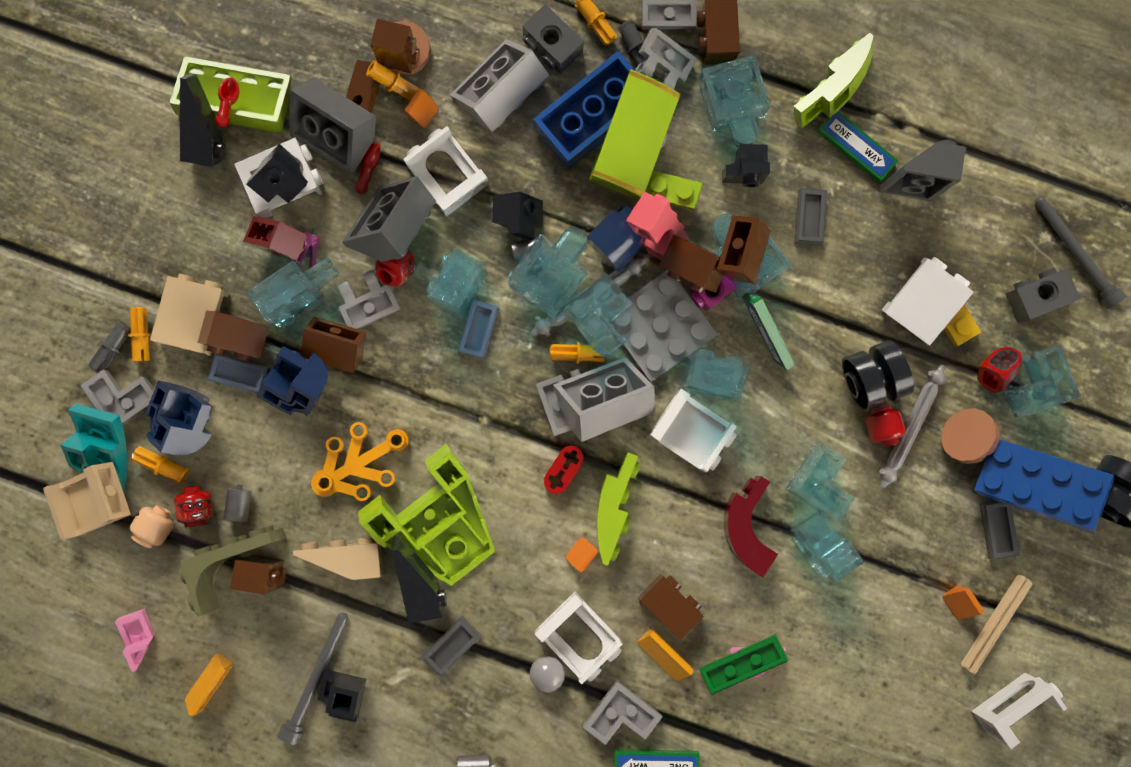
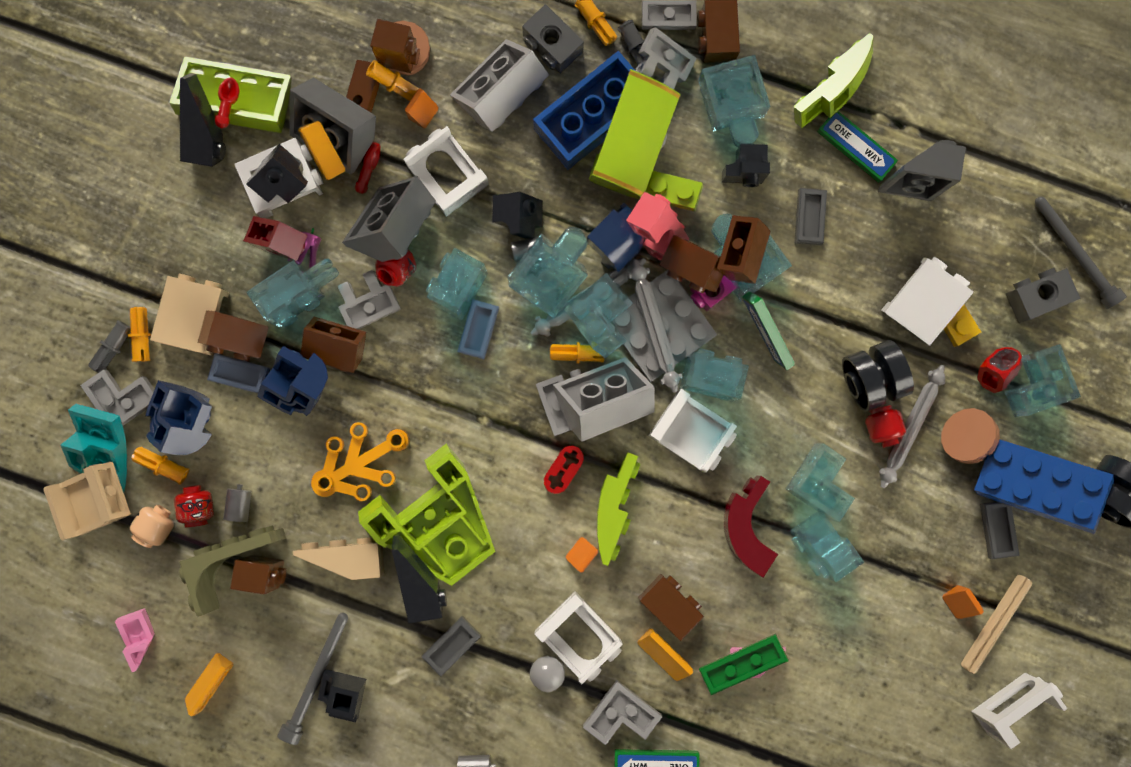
none -> light orange slope [298,121,345,180]
none -> light grey wheel [627,260,683,393]

